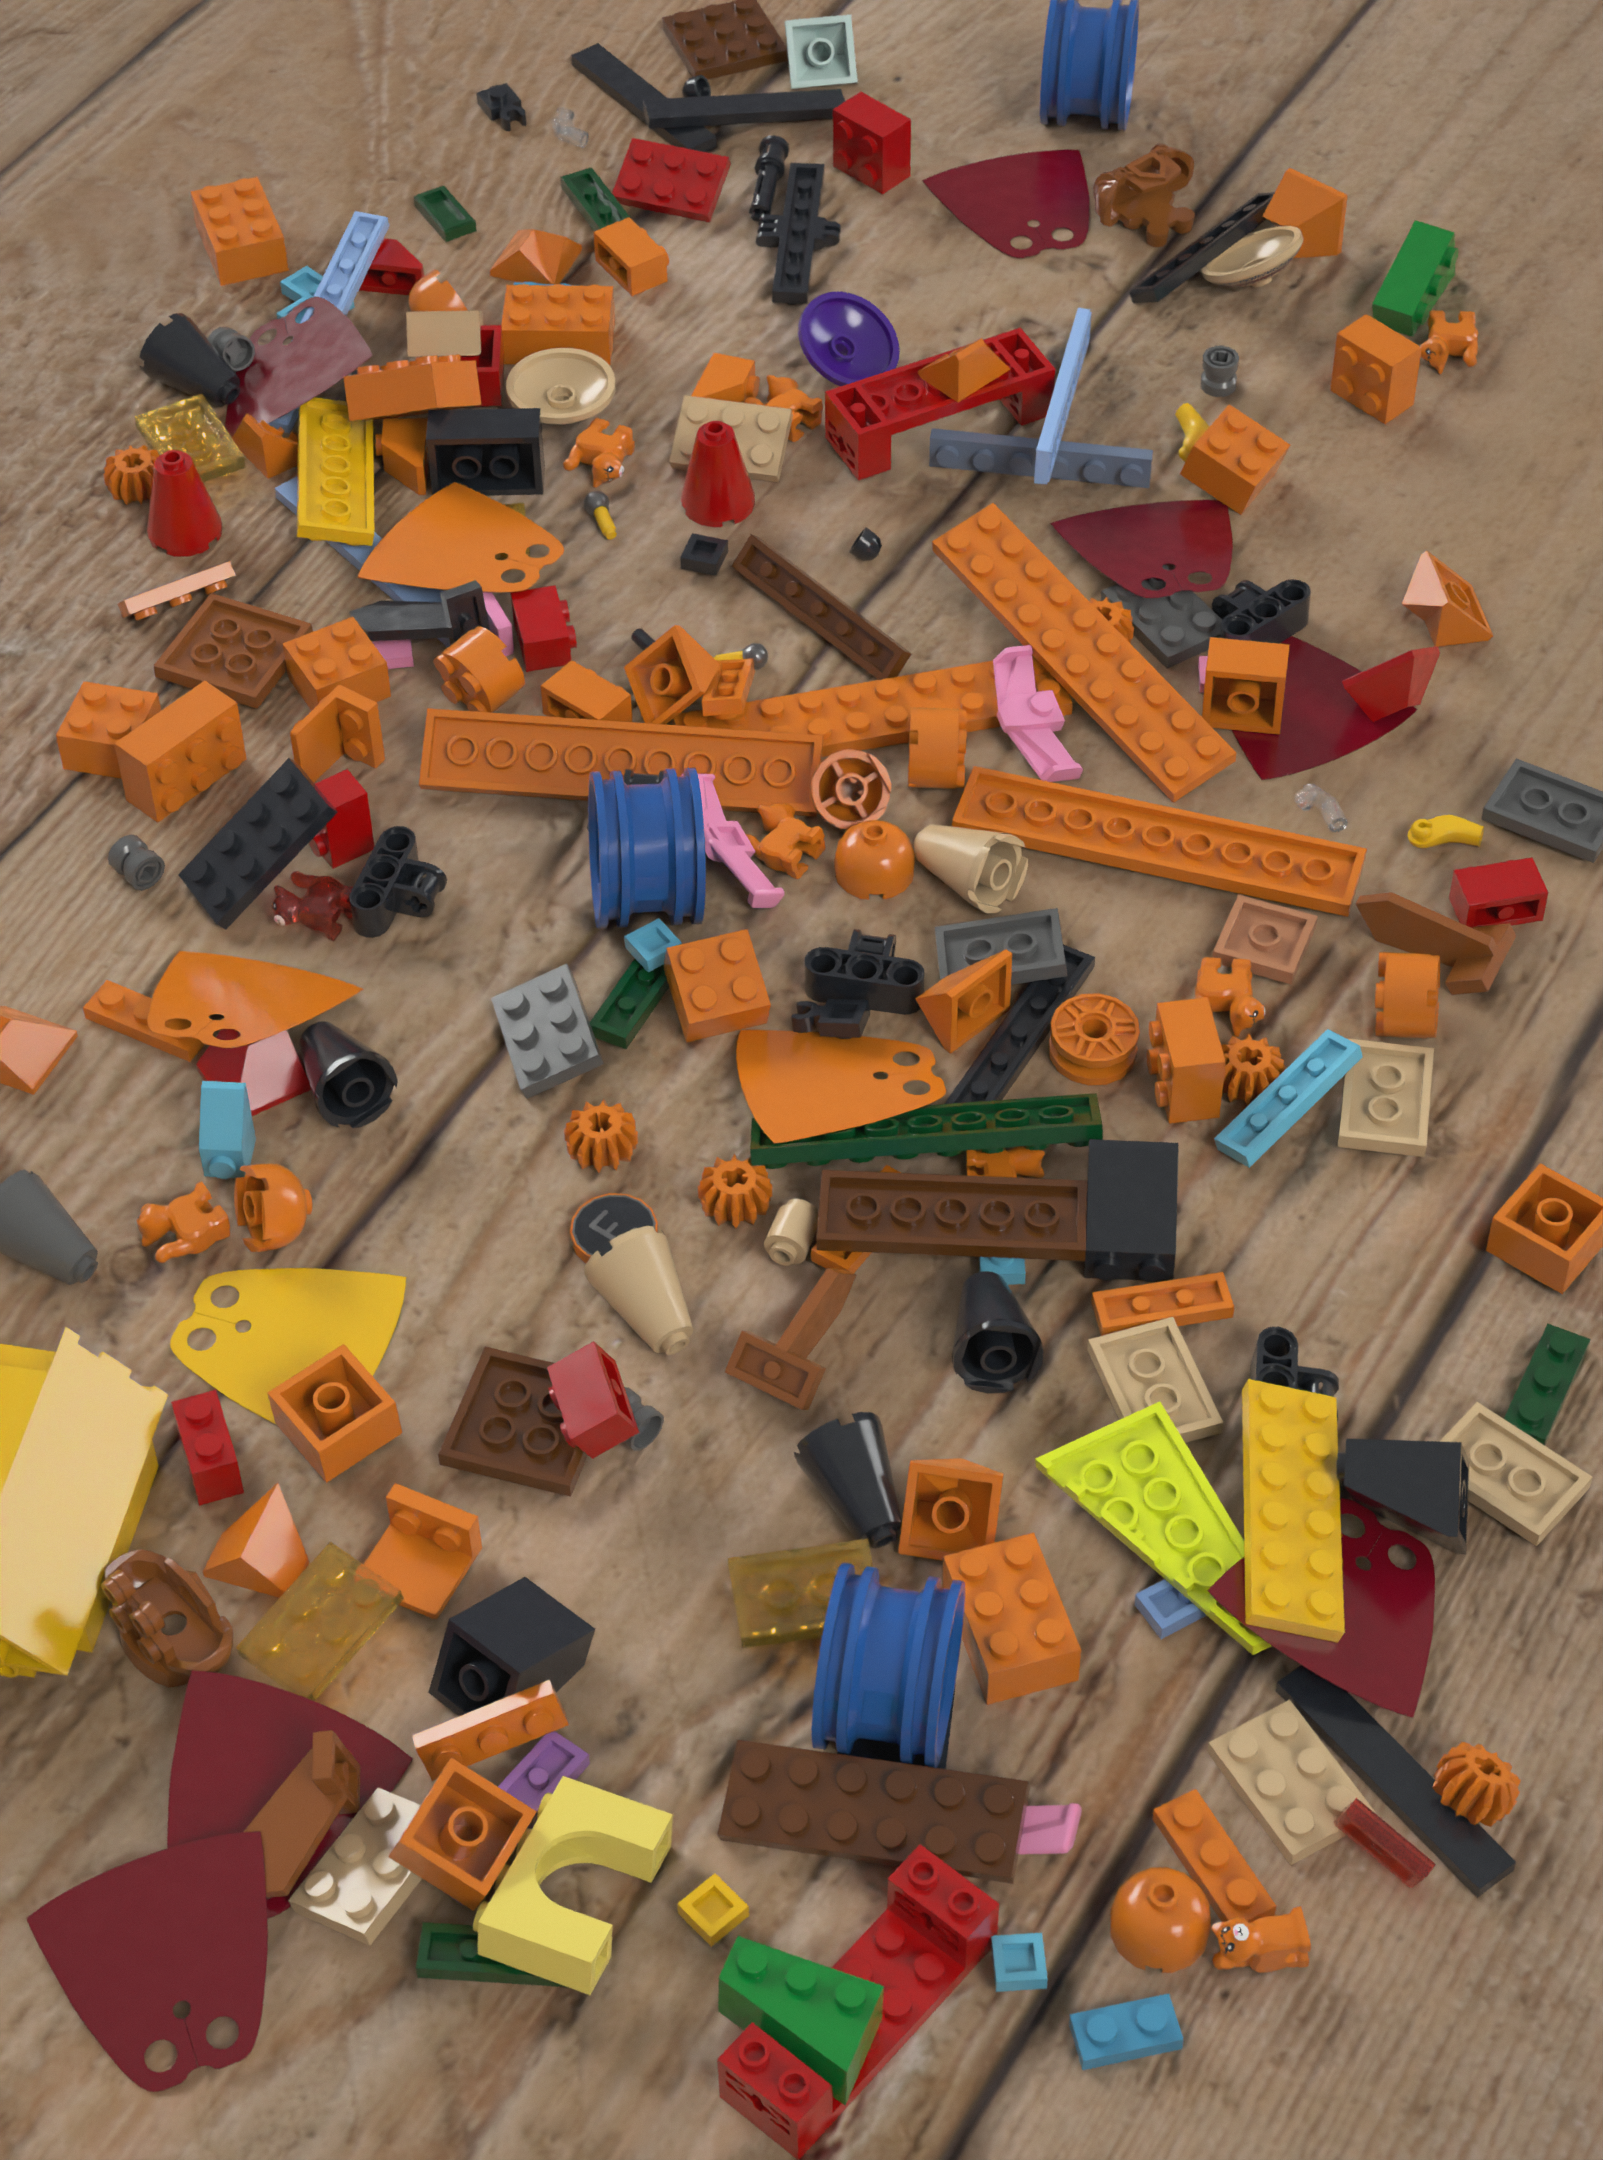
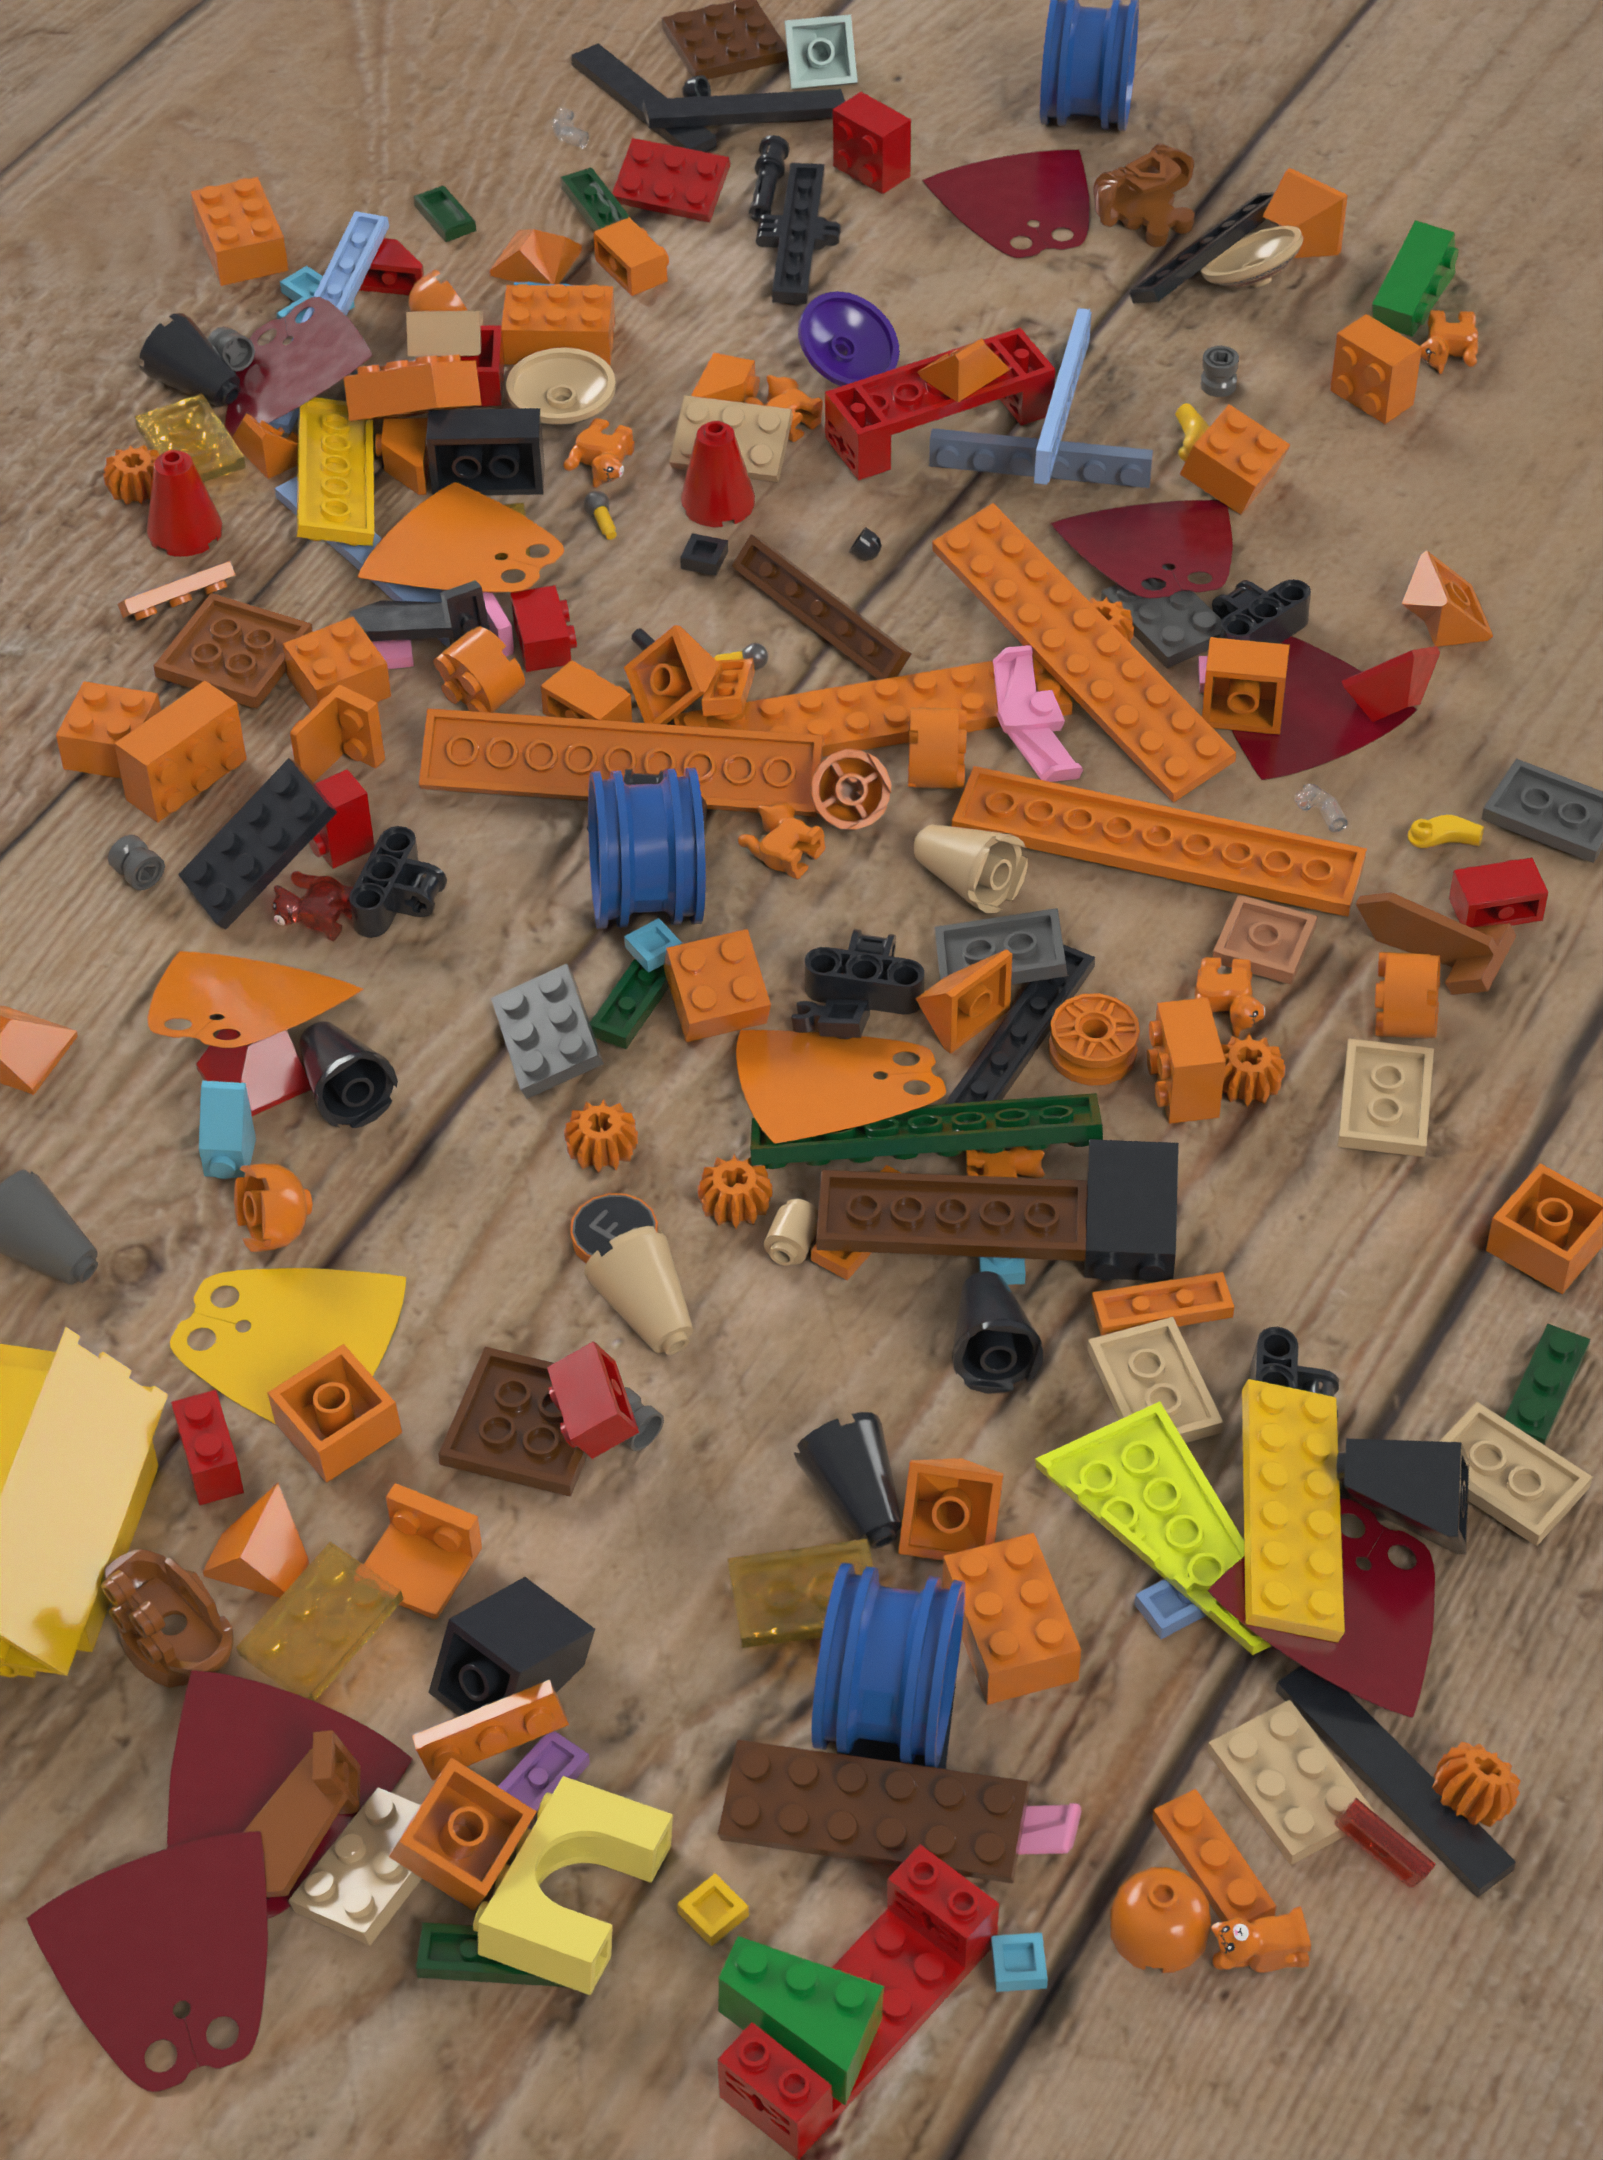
orange plate [83,980,205,1062] -> none
orange animal [137,1181,230,1263] -> none
black plate [476,83,527,132] -> none
bright pink plate [681,773,785,908] -> none
dark orange piece [724,1268,856,1410] -> none
orange cylinder [834,820,915,900] -> none
dark azure plate [1069,1993,1184,2071] -> none
medium azure plate [1214,1029,1363,1168] -> none

